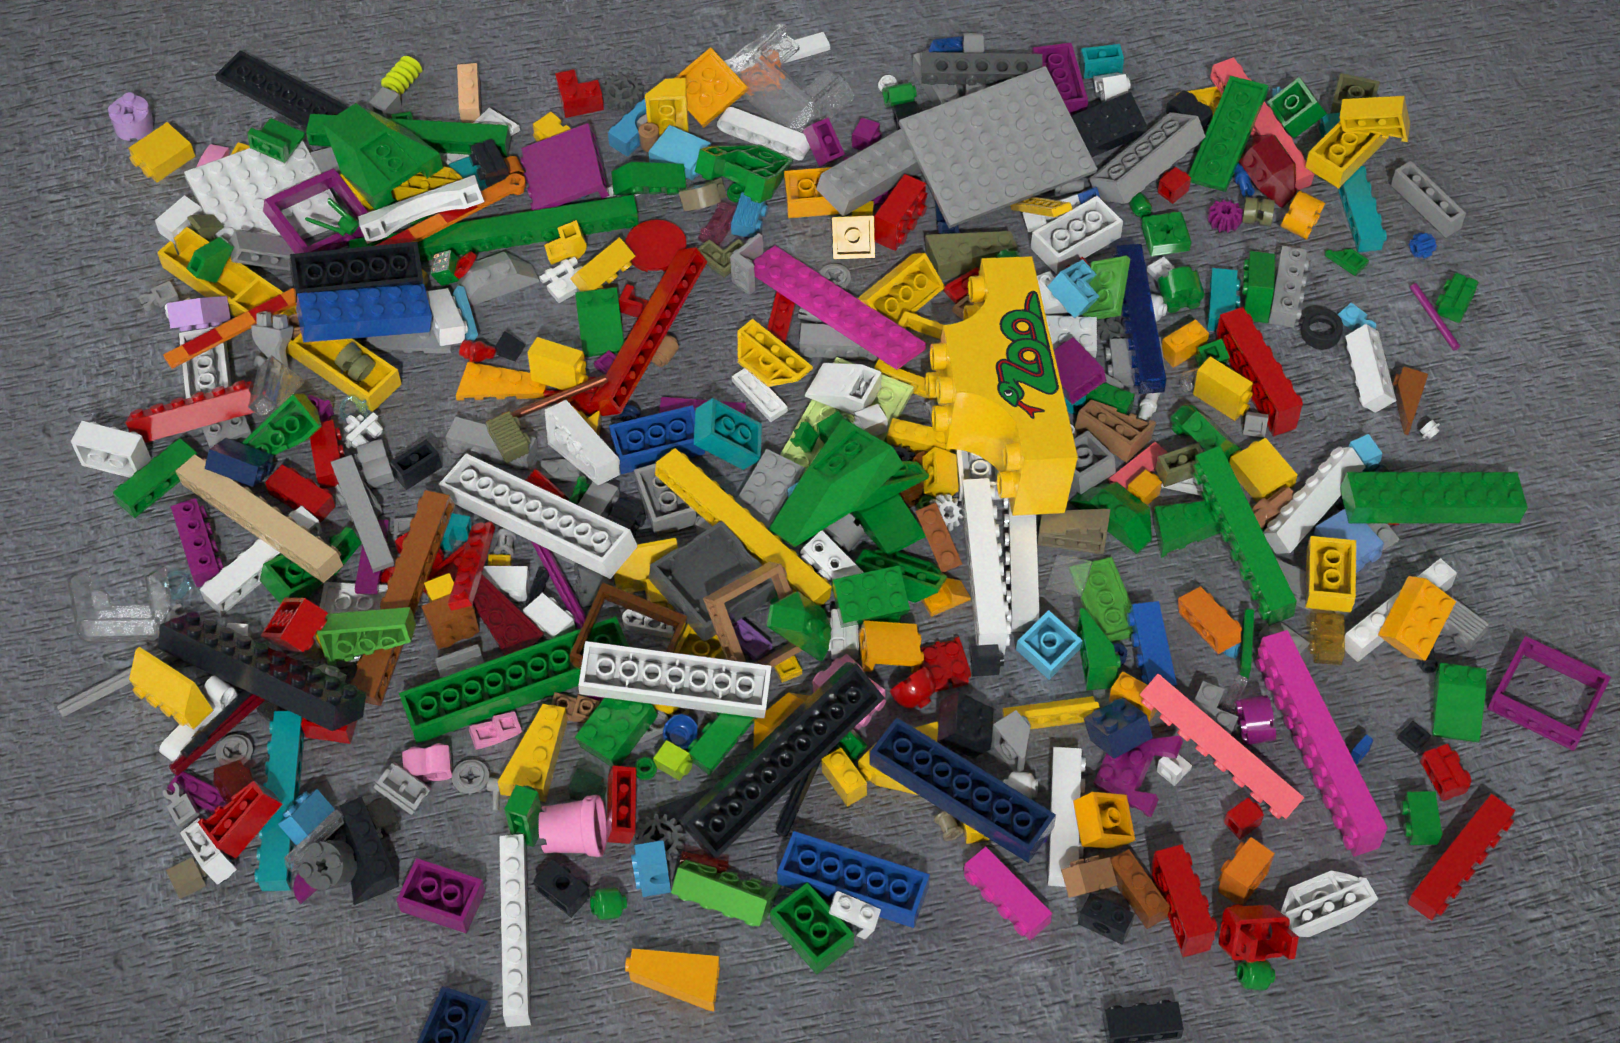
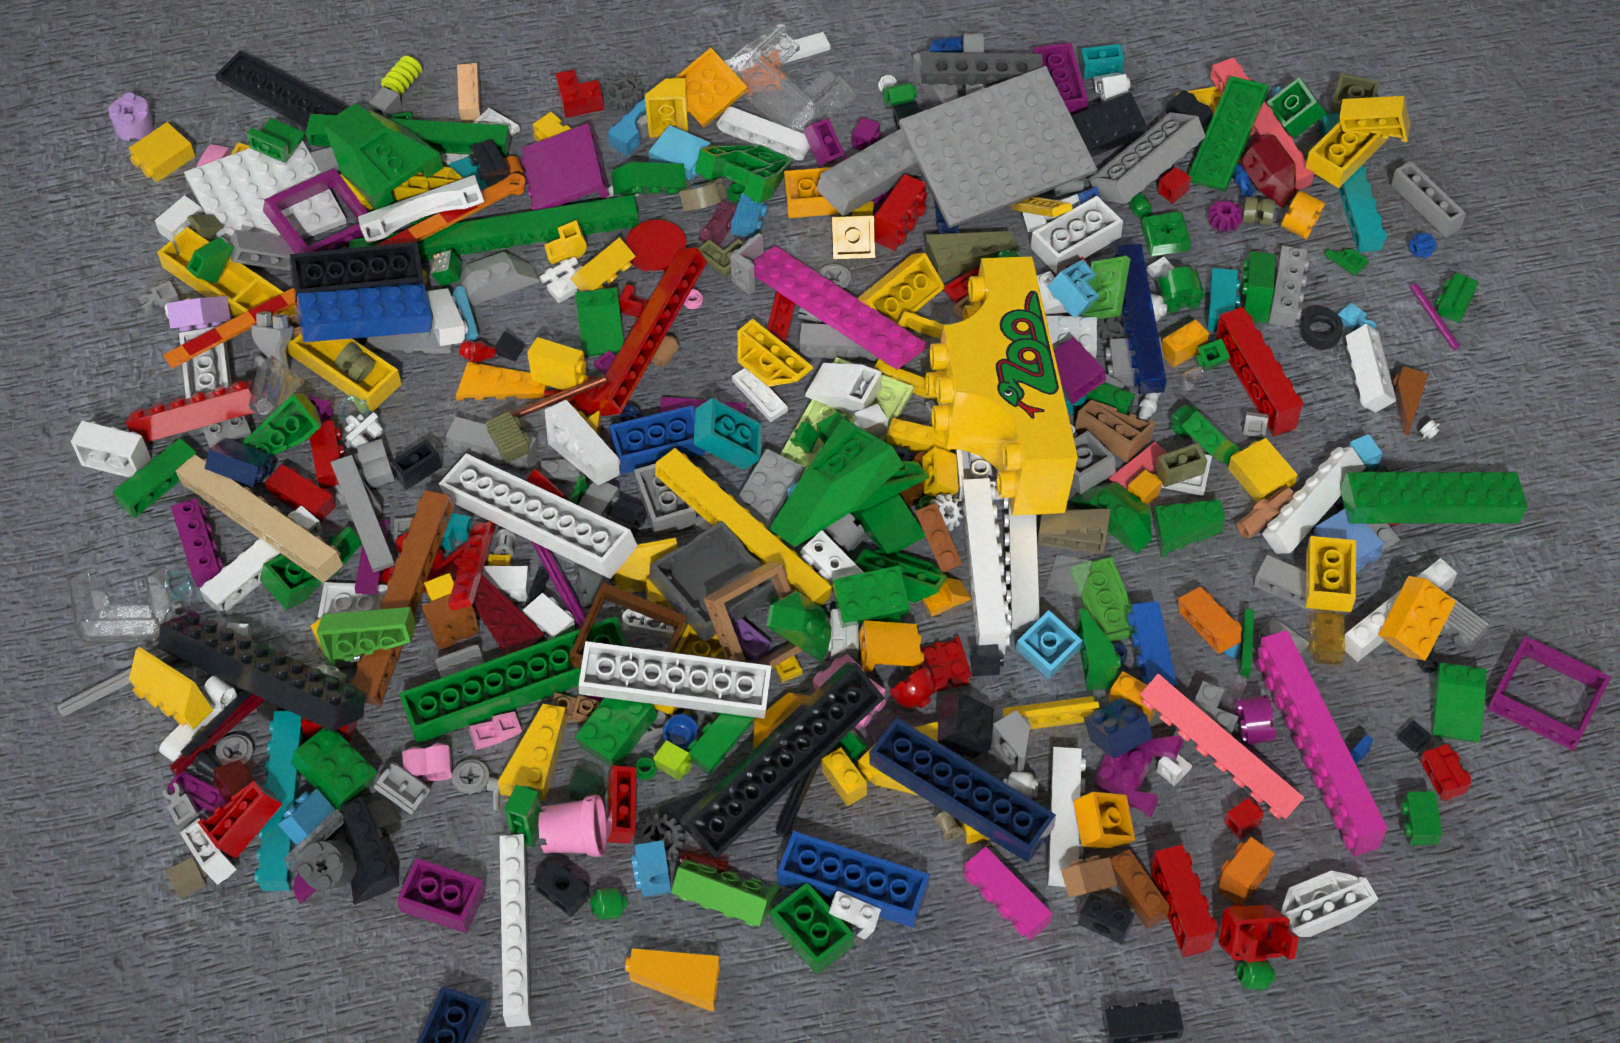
red brick [261,598,328,652] -> none
green plant [305,198,359,236] -> none
red tile [454,252,477,279] -> none
medium nougat brick [638,123,659,152] -> none
yellow brick [1193,356,1253,421] -> none
green brick [1193,445,1297,626] -> none
red brick [1408,794,1516,921] -> none
none -> black cone [193,750,229,783]
none -> green brick [291,728,377,812]
none -> bright pink plate [683,289,703,309]

